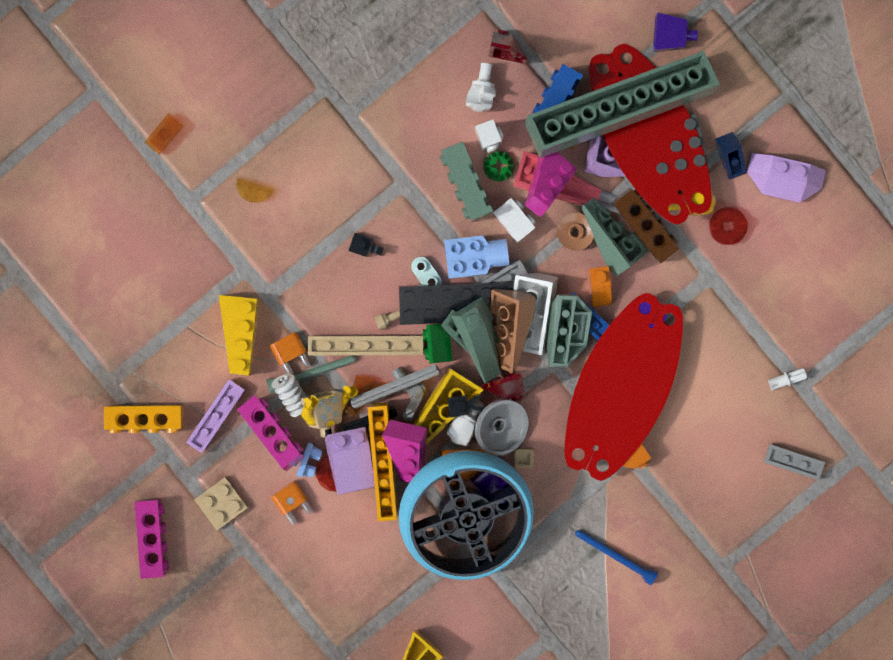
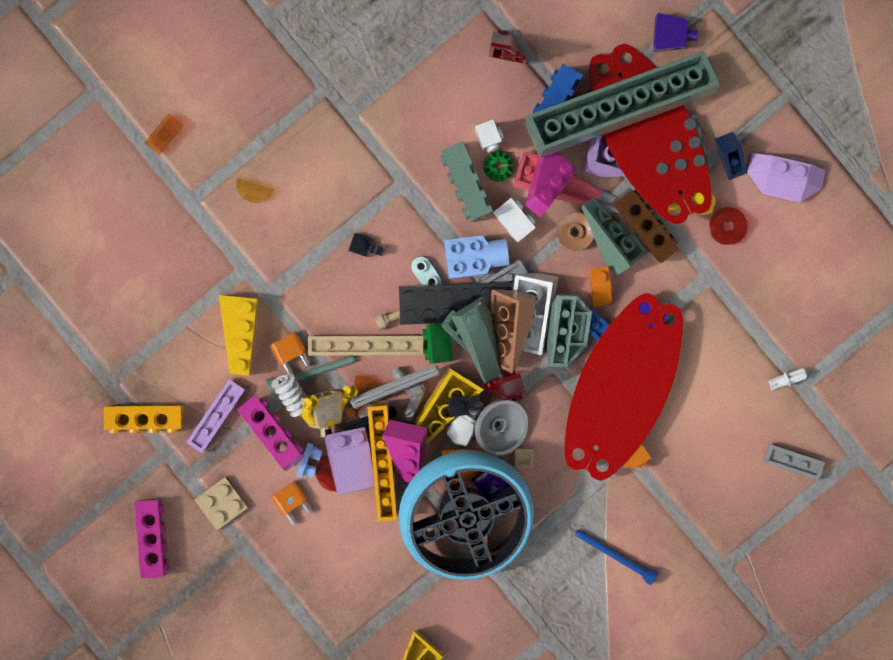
white piece [466,63,496,112] -> none

